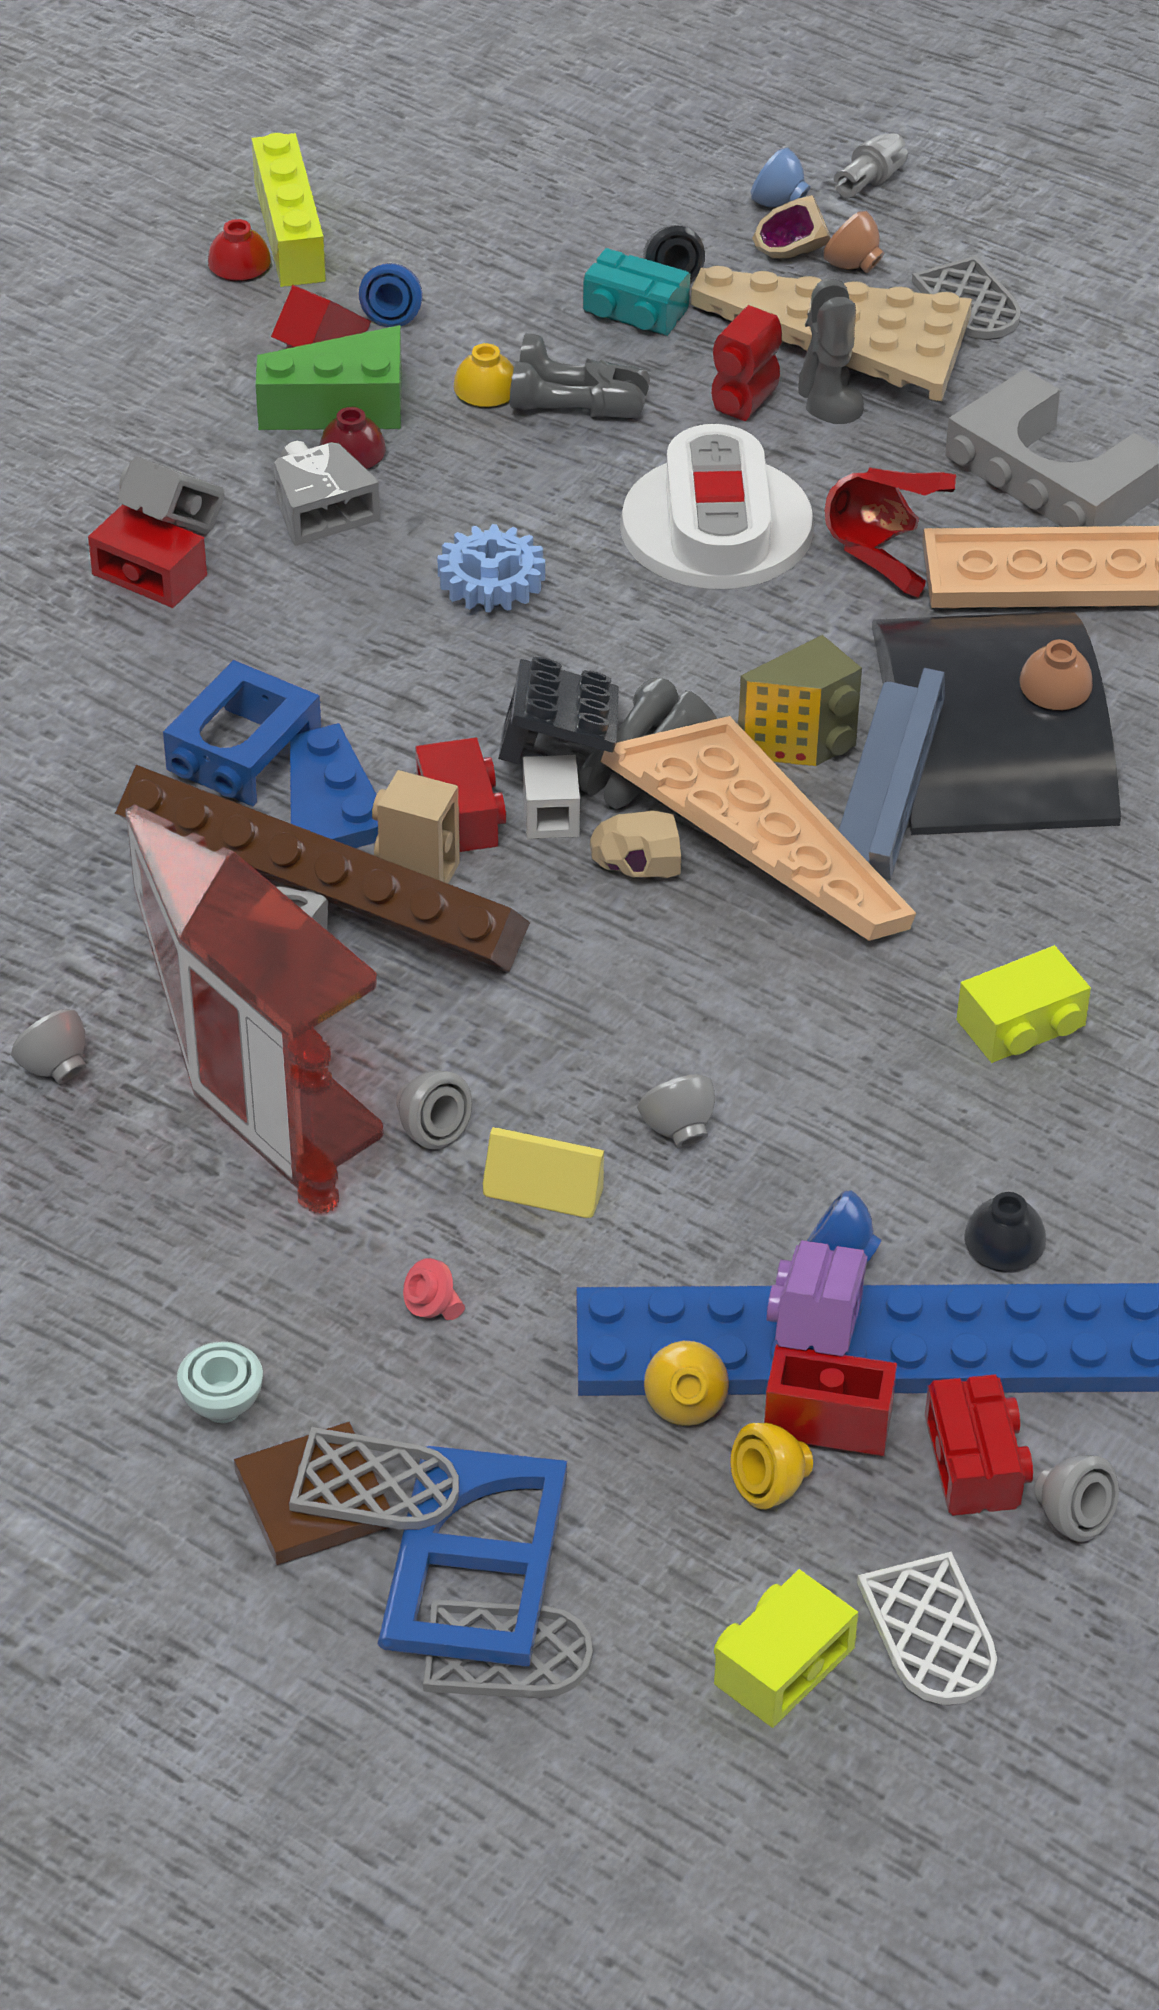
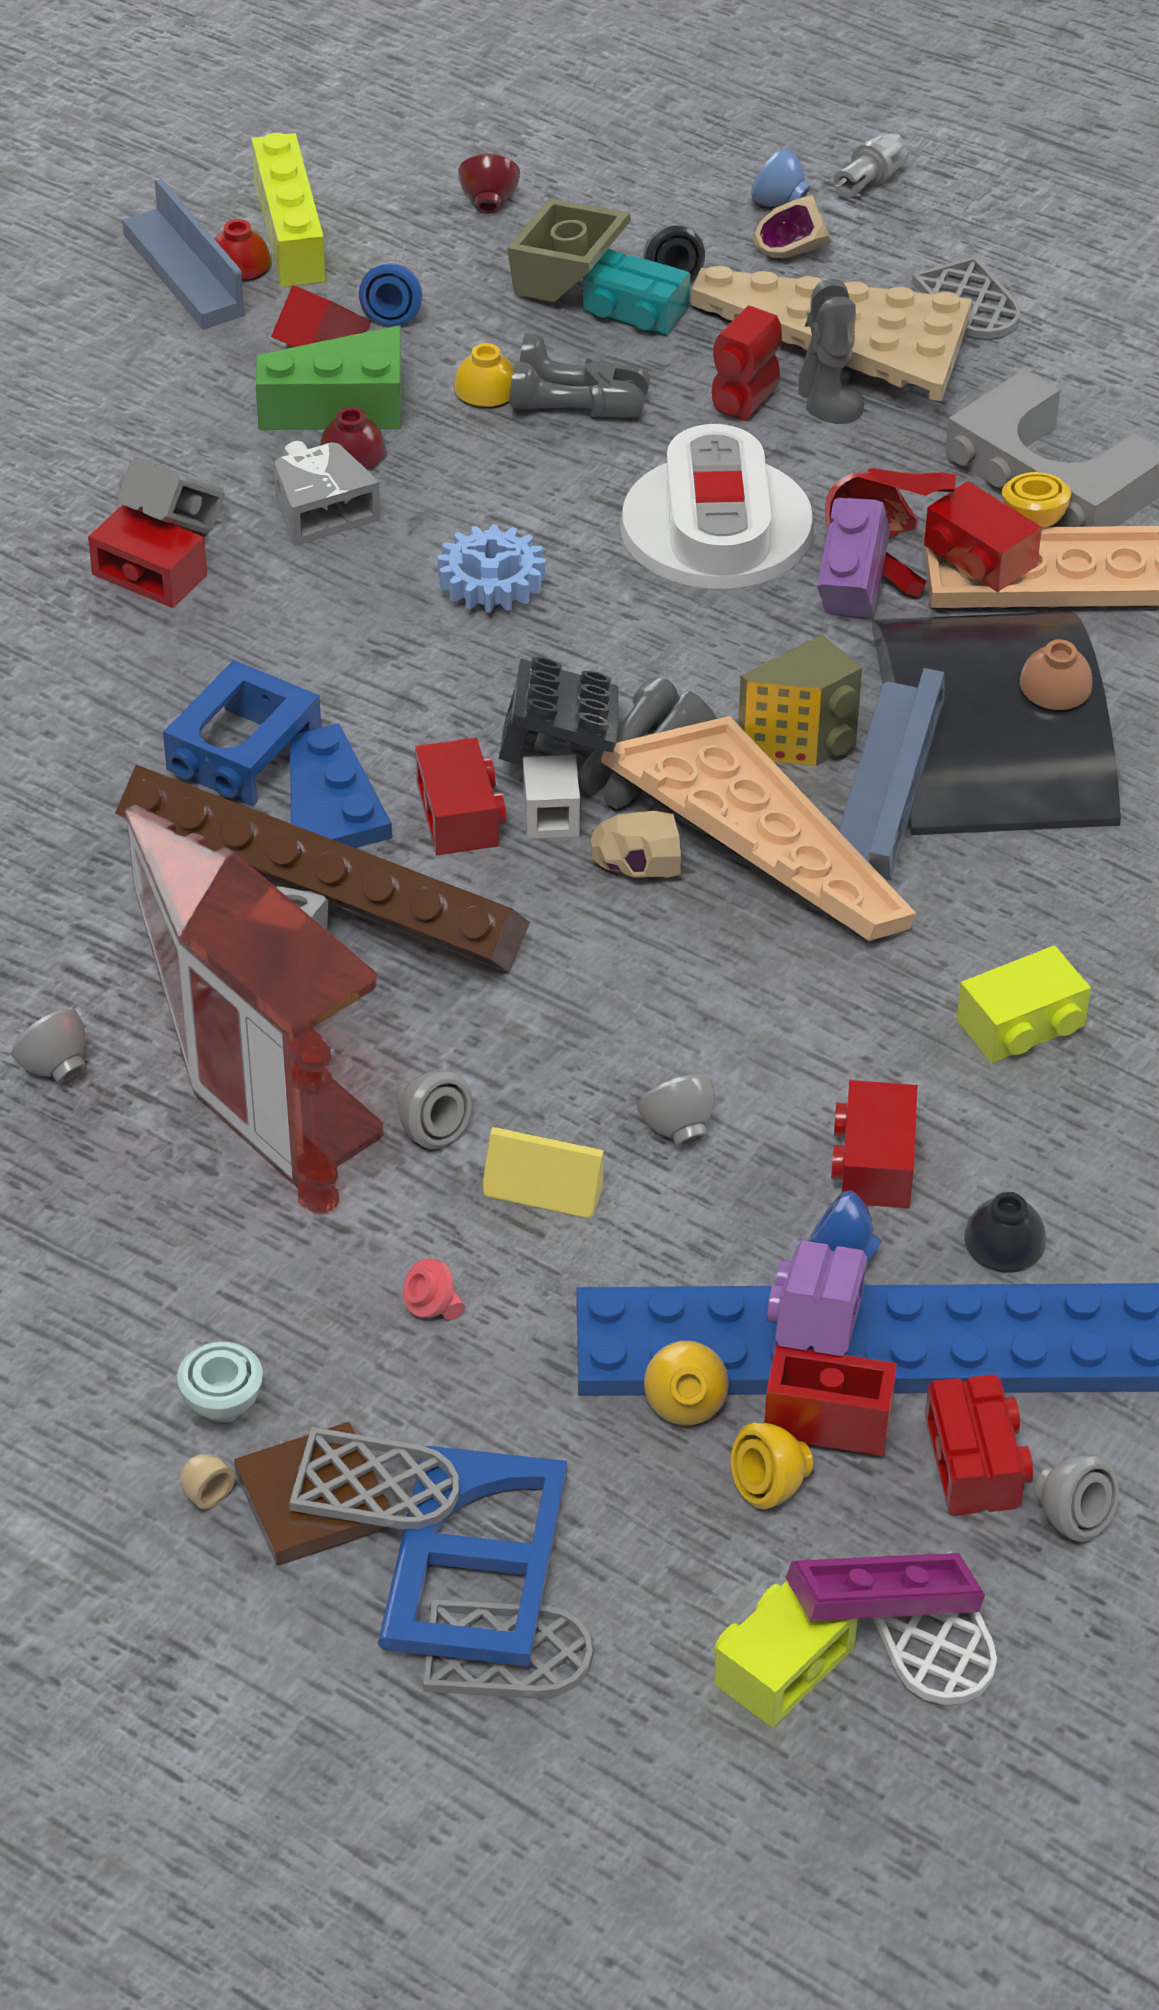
tan brick [372,770,460,883] -> none
nougat brick [824,211,885,273] -> none
none -> sand blue panel [122,178,244,329]
none -> tan hinge [180,1454,235,1509]
none -> dark red brick [458,153,520,213]
none -> olive slope [507,198,631,302]
none -> magenta tile [786,1553,985,1621]
none -> medium lavender brick [817,498,890,617]
none -> red brick [831,1080,918,1209]
none -> red brick [924,481,1042,592]
none -> yellow brick [1002,472,1071,529]

